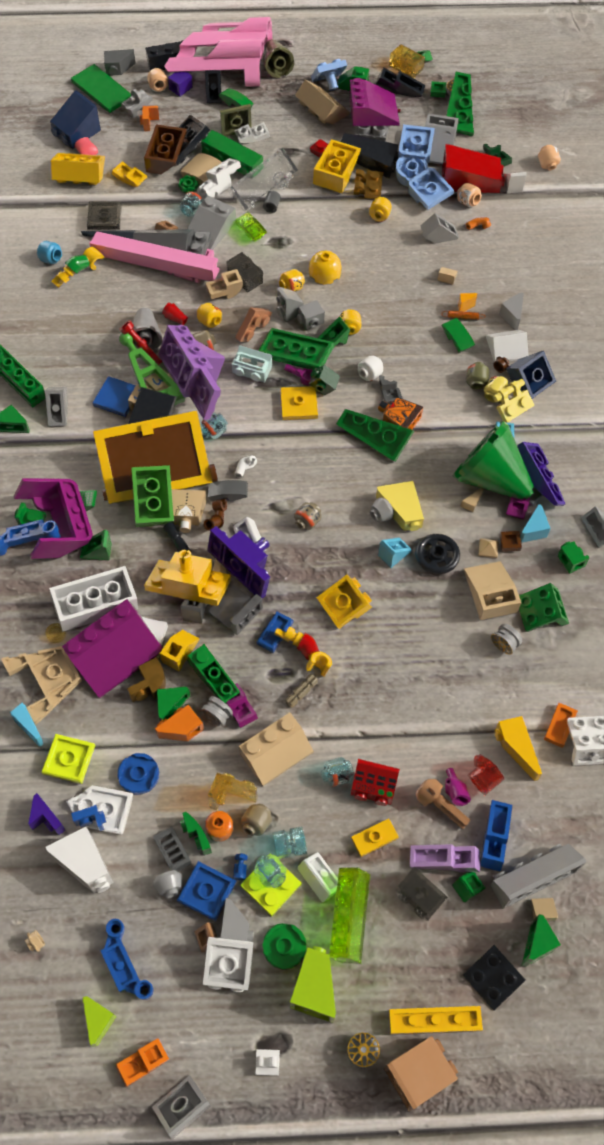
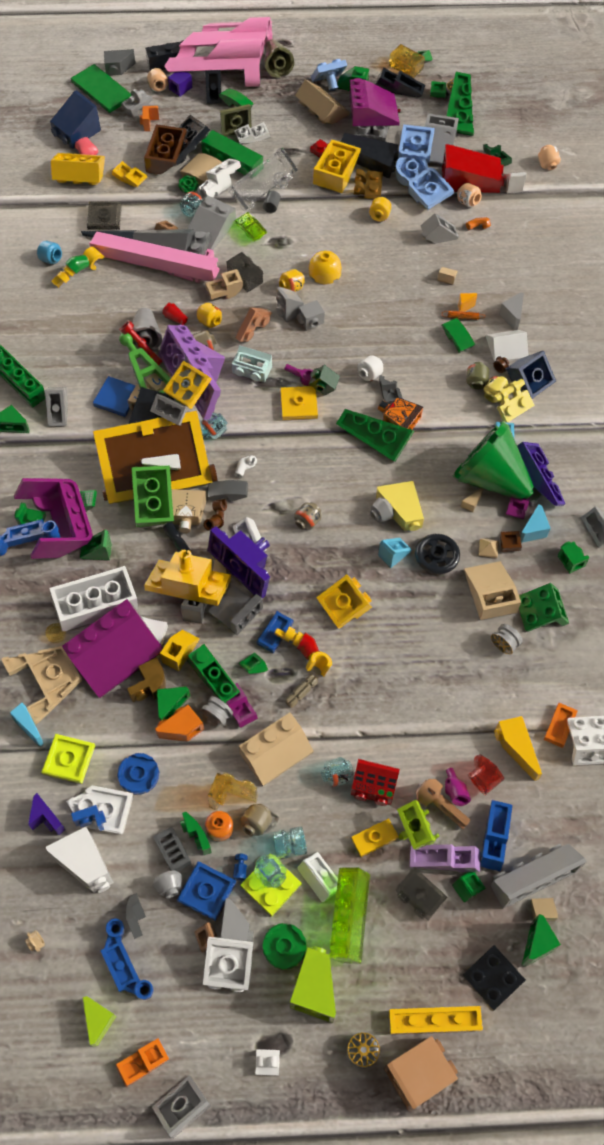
green tile [258,328,334,370] -> none
green slope [318,316,350,347] -> none
yellow head [340,309,361,335] -> none
none -> dark grey slope [126,893,146,939]
none -> white slope [141,454,181,470]
none -> light grey slope [150,394,187,426]
none -> yellow piece [163,361,212,409]
none -> green slope [239,652,268,674]
none -> lime piece [397,800,439,850]

